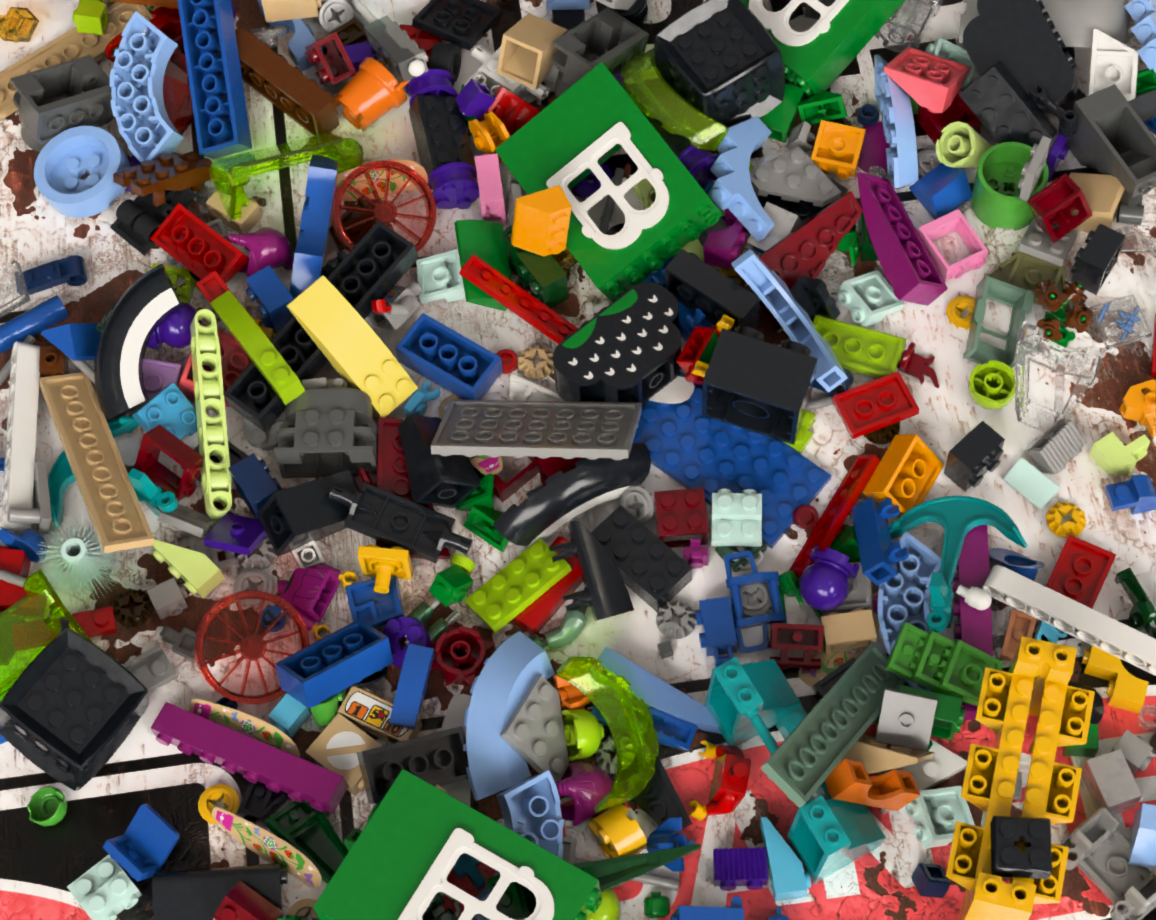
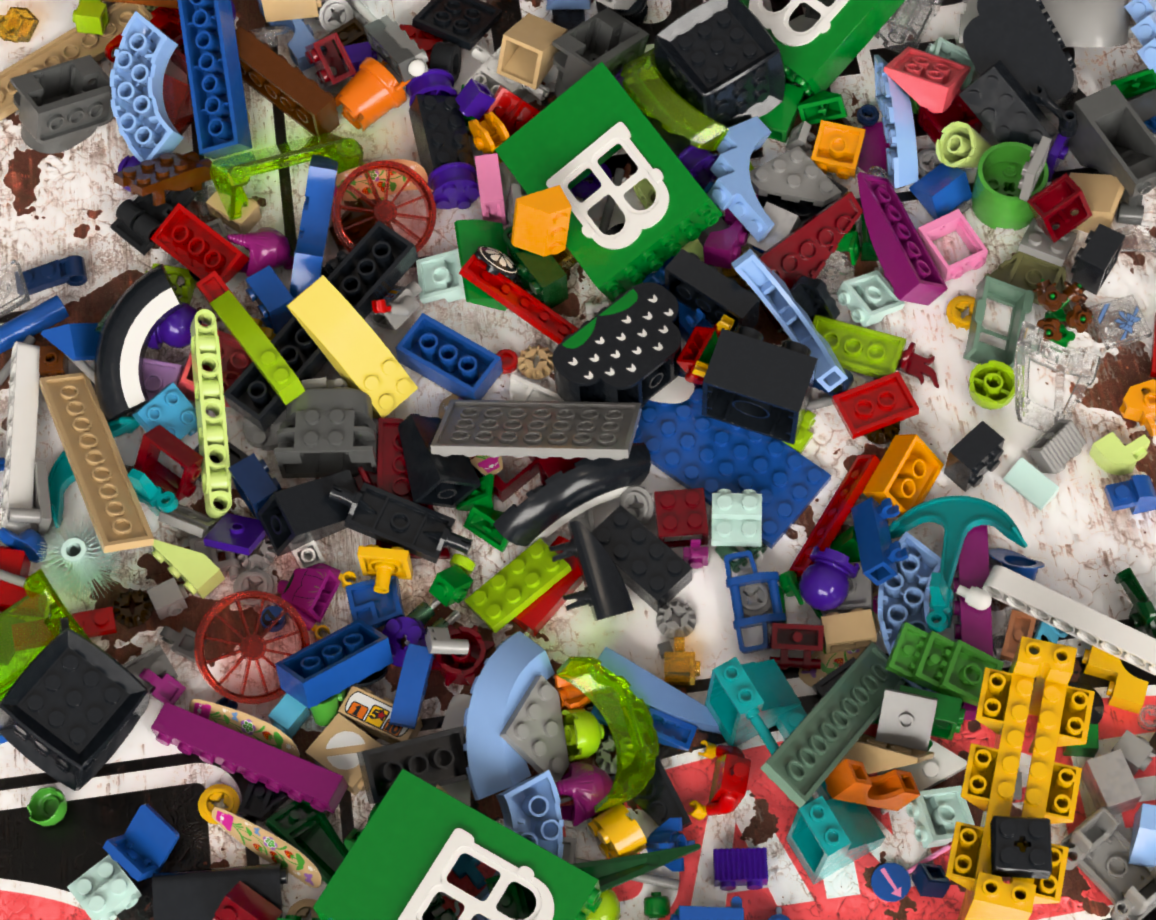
light blue brick [34,126,130,218] -> none
dark azure plate [403,381,441,418] -> none
sand green arm [529,599,588,650] -> none
blue brick [695,596,737,668] -> none
medium azure slope [760,817,811,902] -> none
dark red tile [792,504,819,530] -> none
yellow gear [1046,500,1087,538] -> none
red plate [1046,534,1117,609] -> none
white wing [1089,29,1139,101] -> none
none -> magenta plate [138,668,186,705]
none -> light grey piece [425,625,469,655]
none -> black dish [474,246,518,279]
none -> clear yellow brick [664,637,700,685]
none -> blue piece [871,845,950,902]

